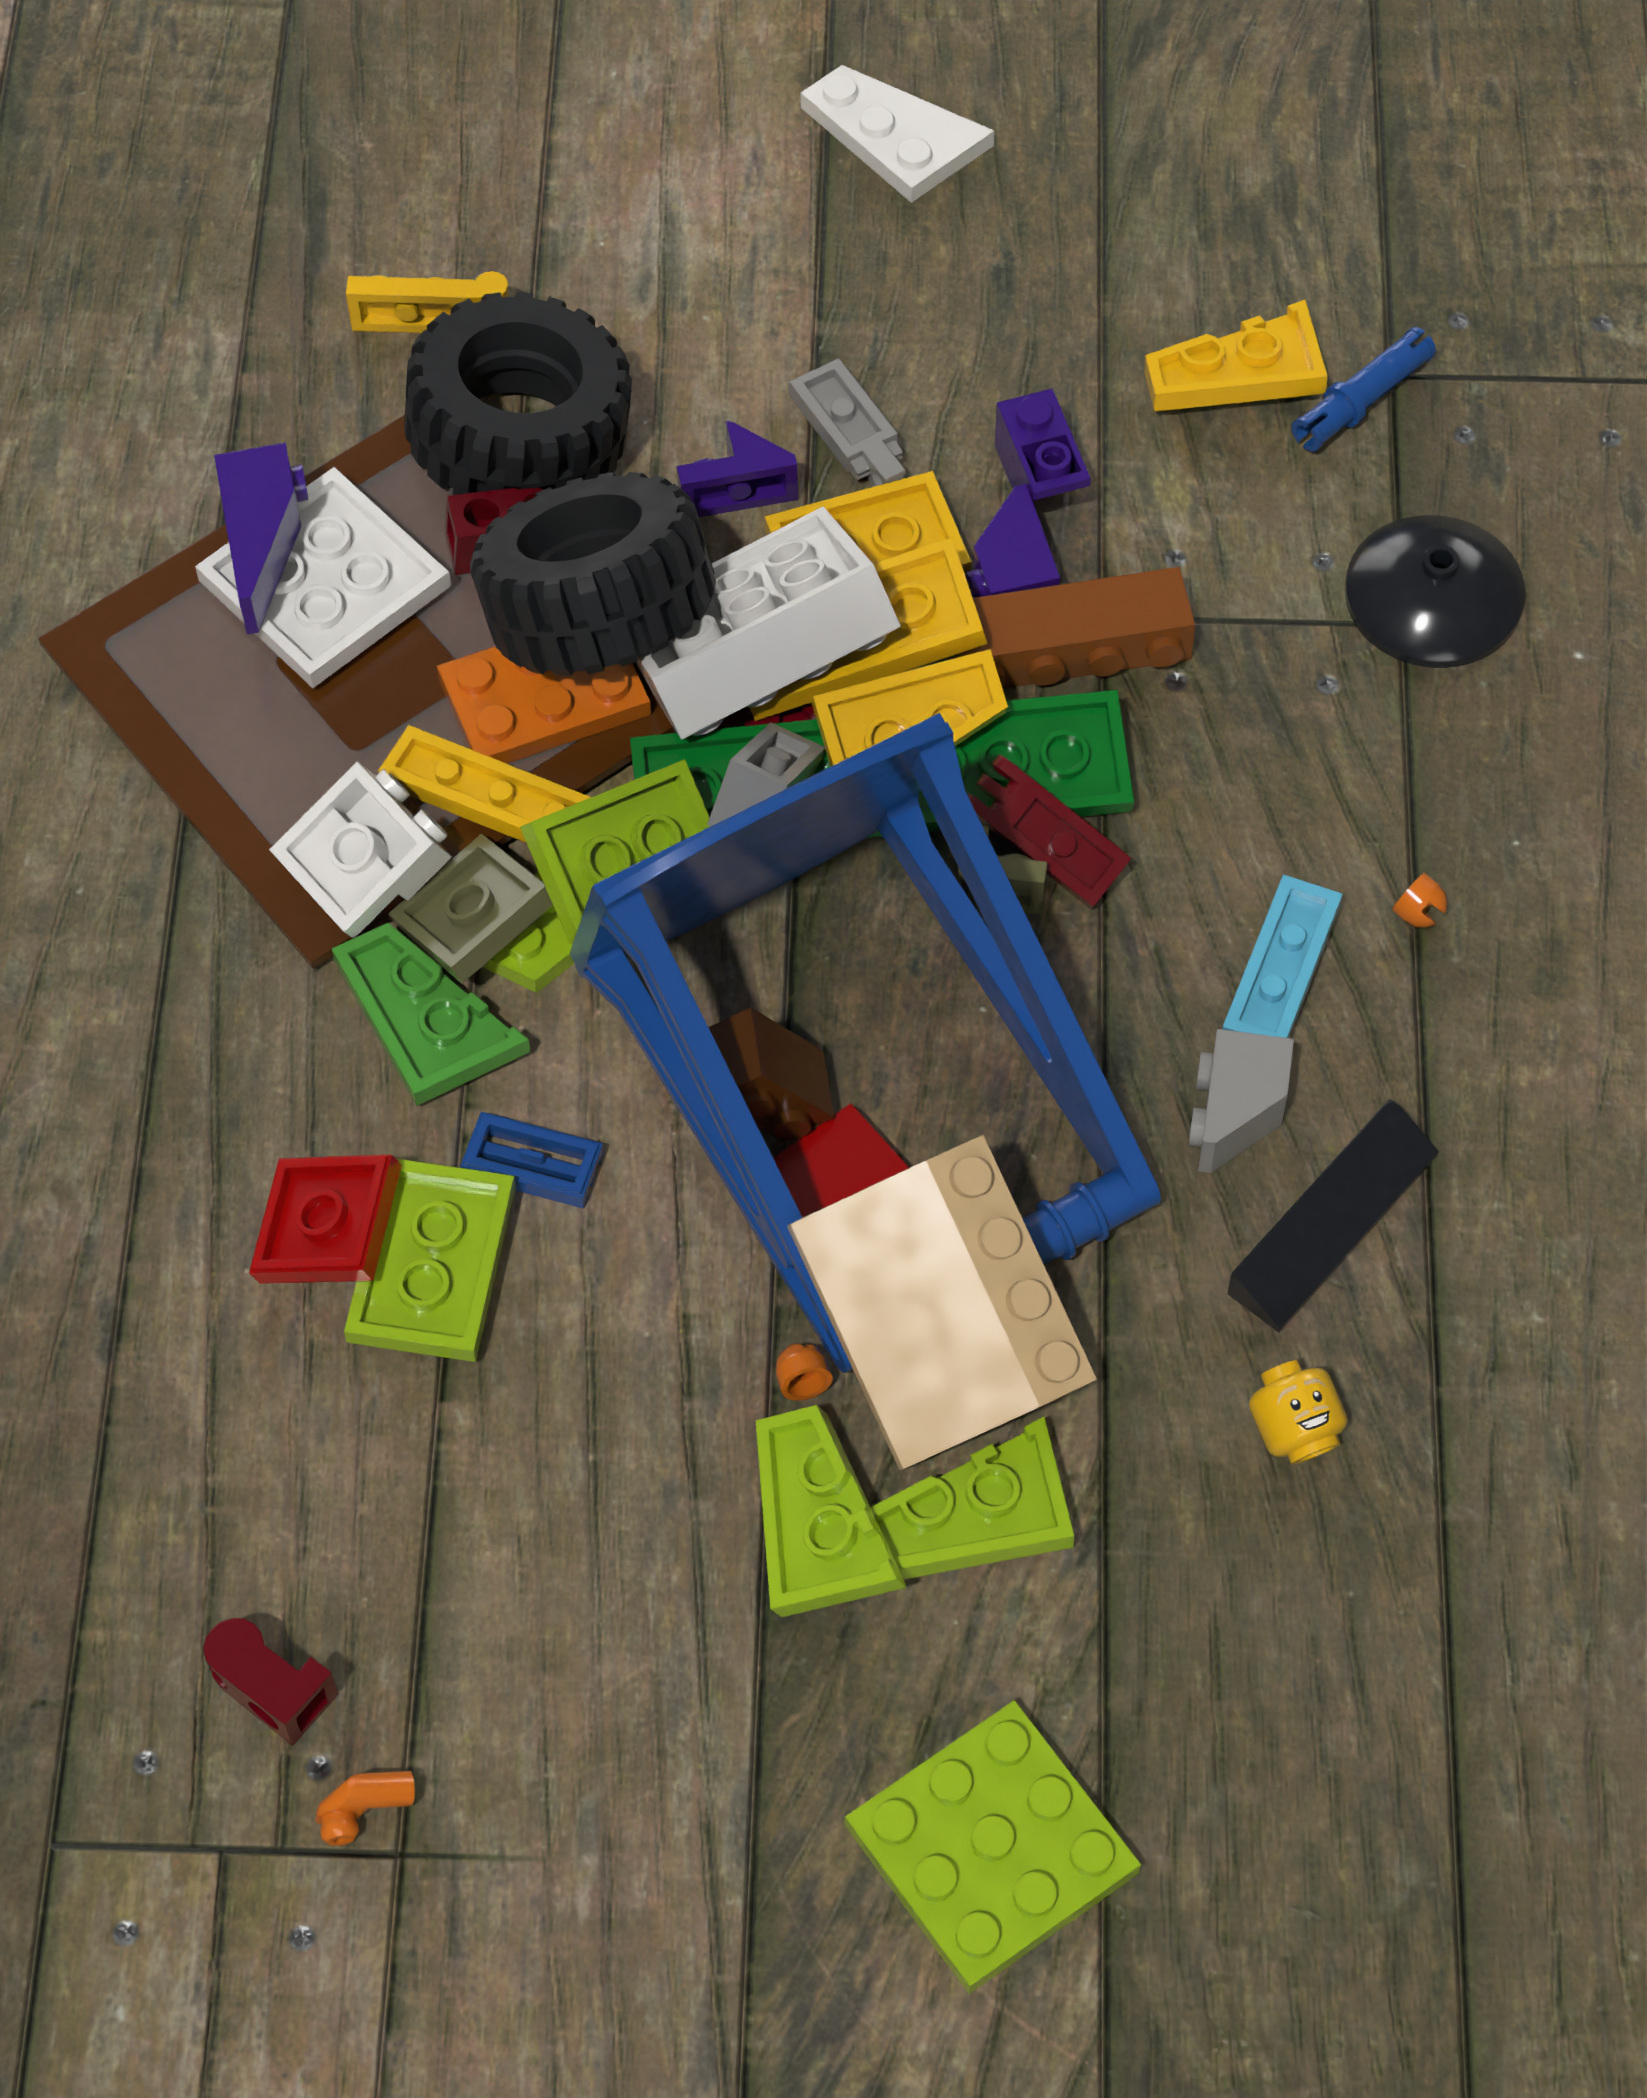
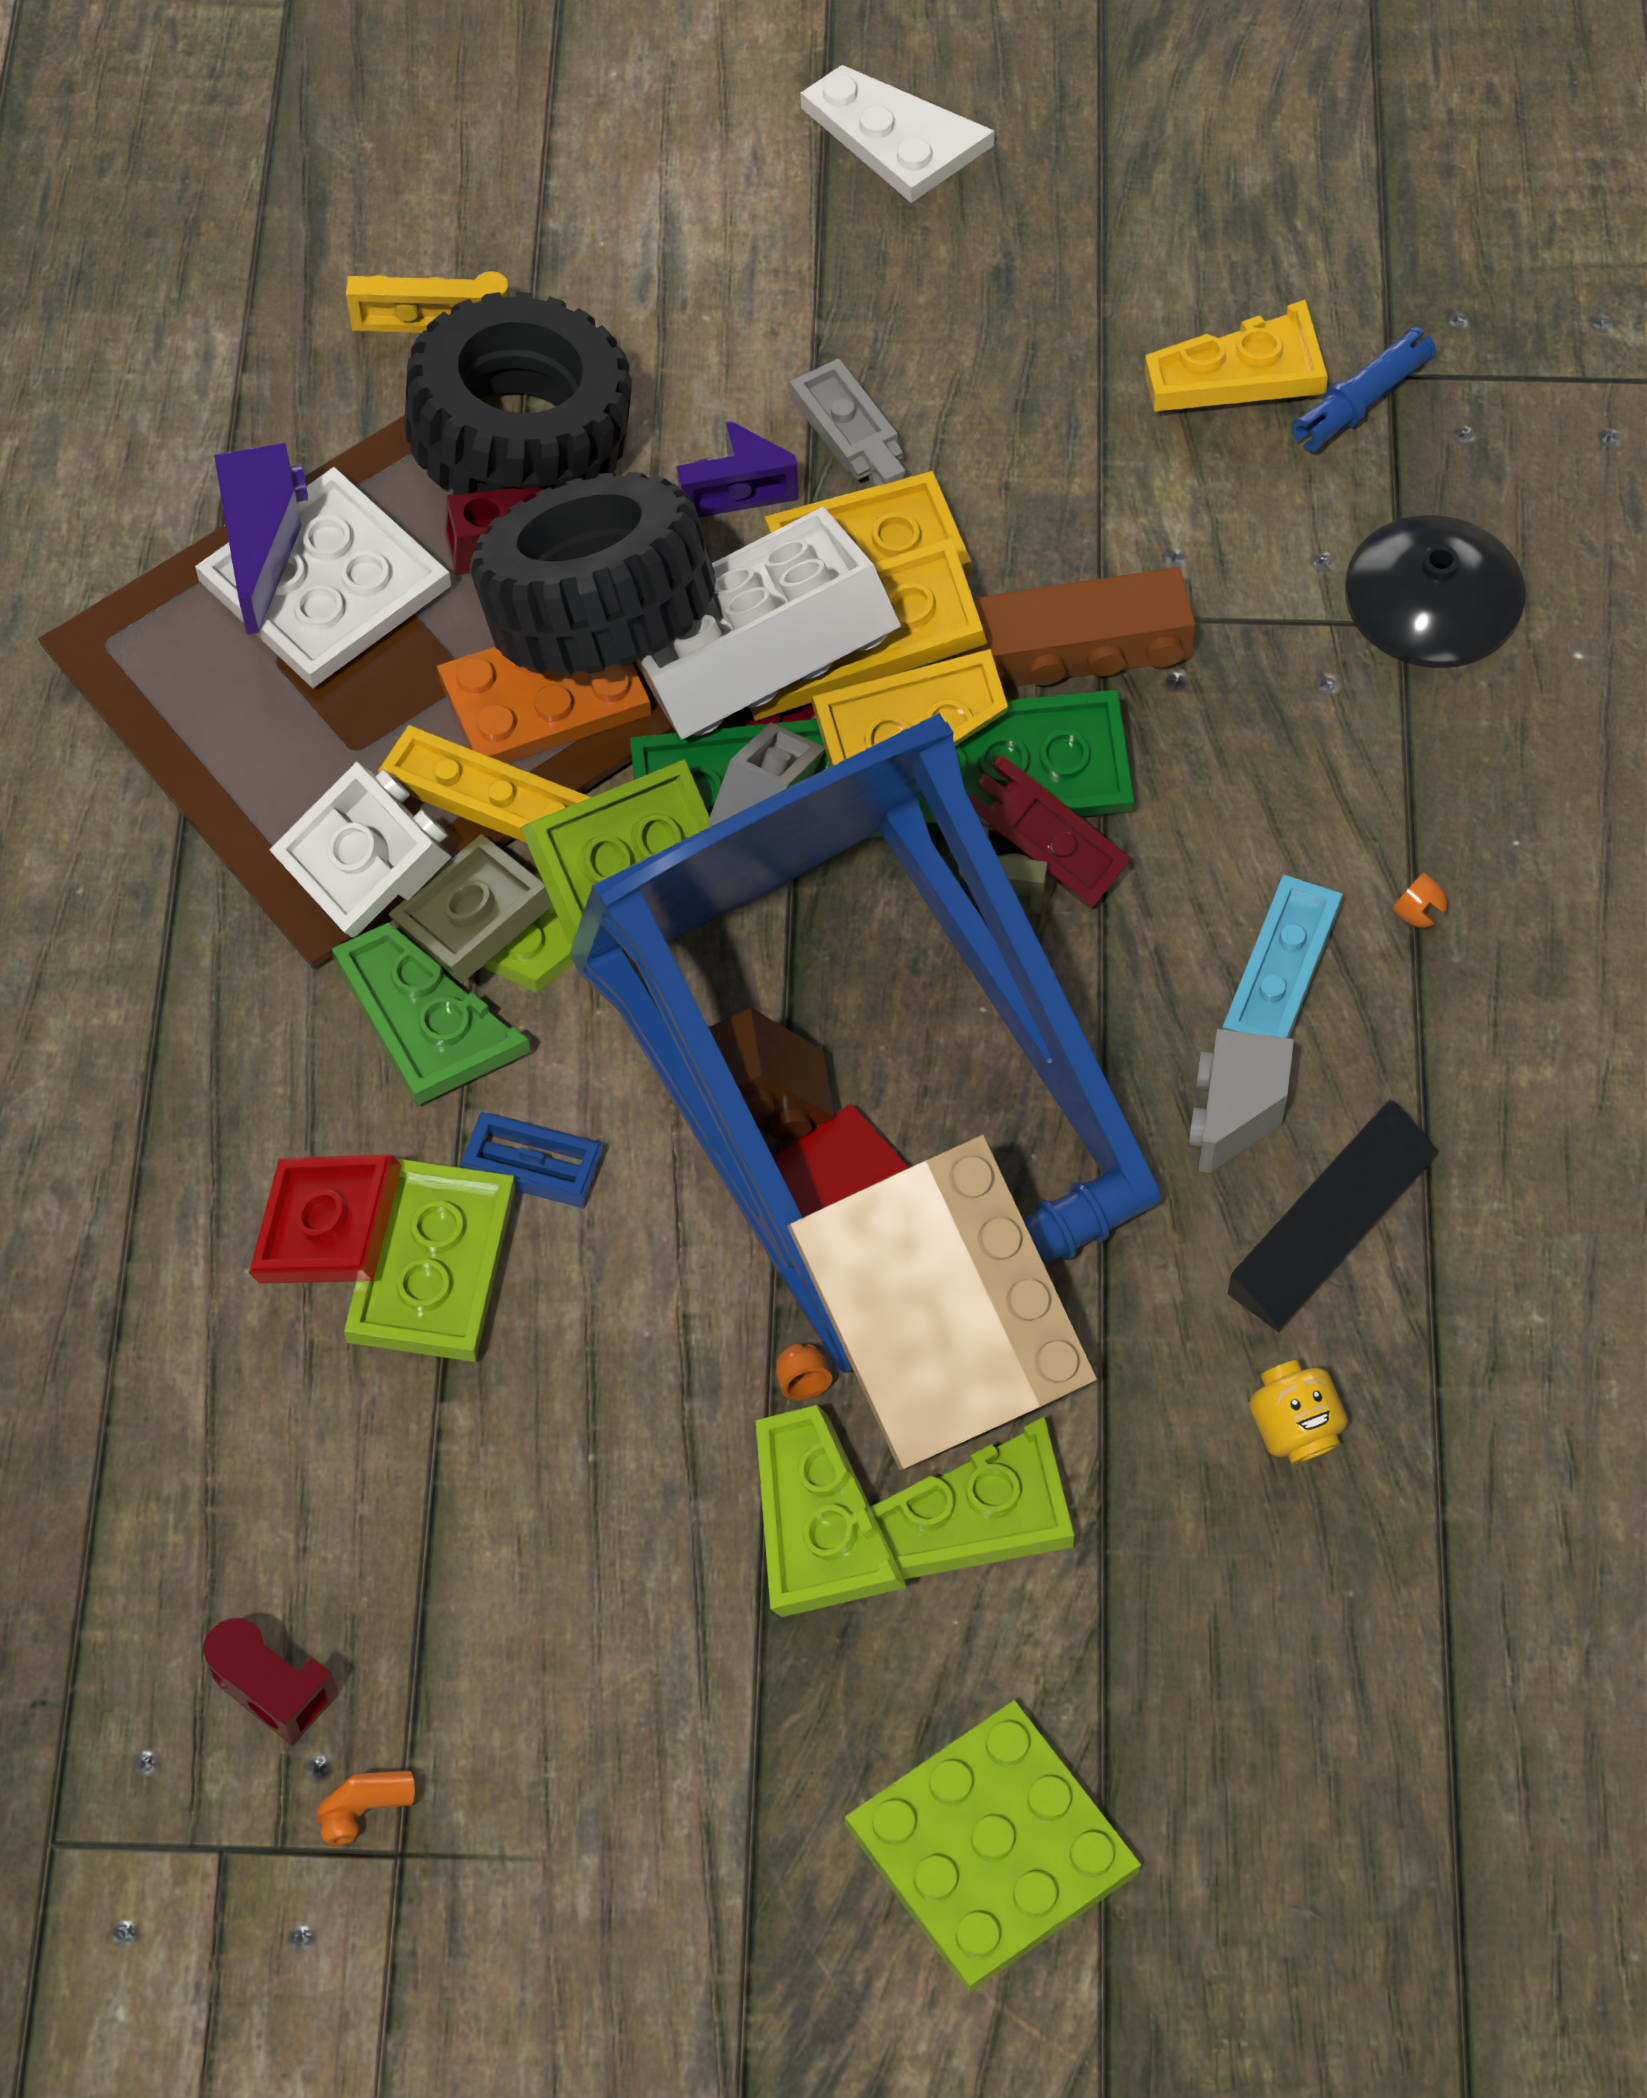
dark purple slope [965,484,1060,598] -> none
dark purple slope [995,388,1091,500] -> none

